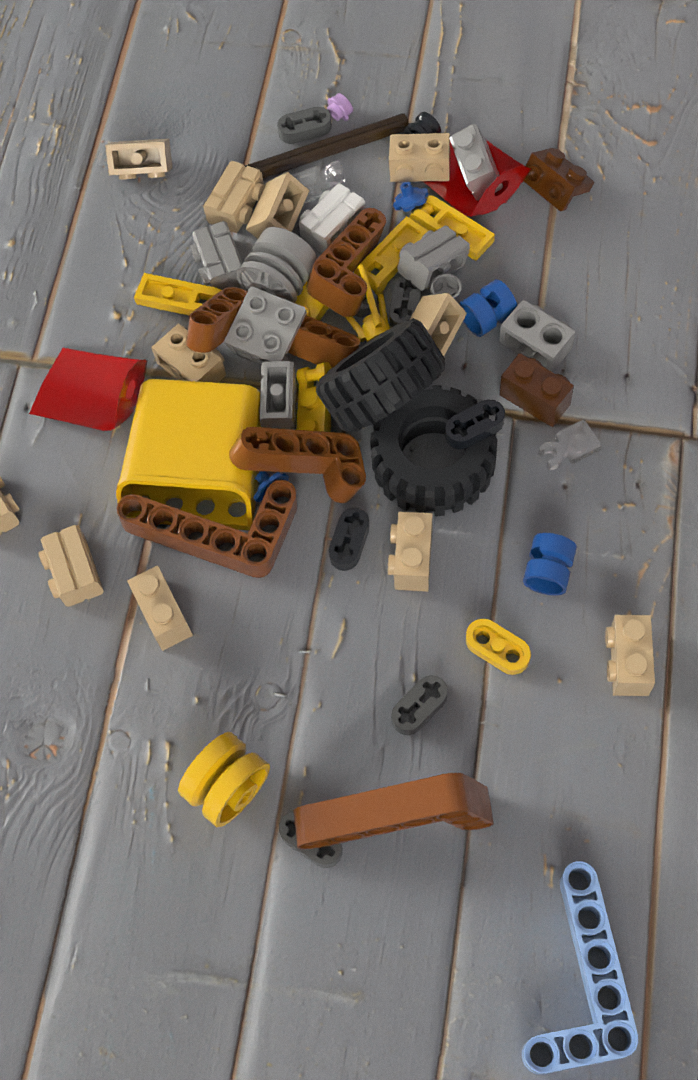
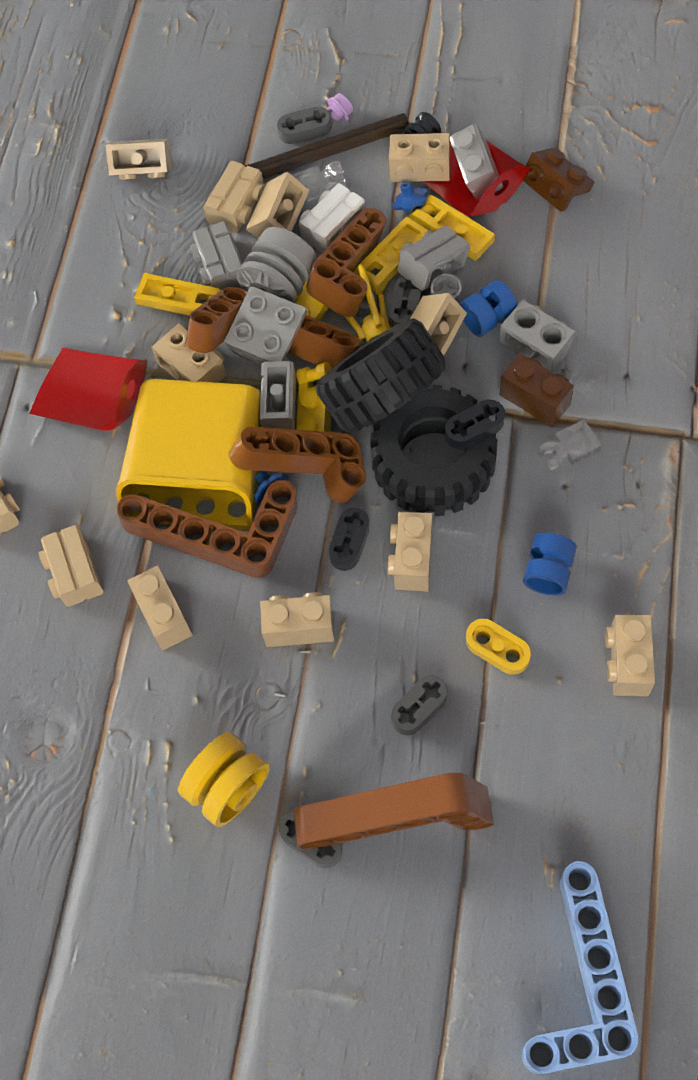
none -> tan brick [260,592,335,647]

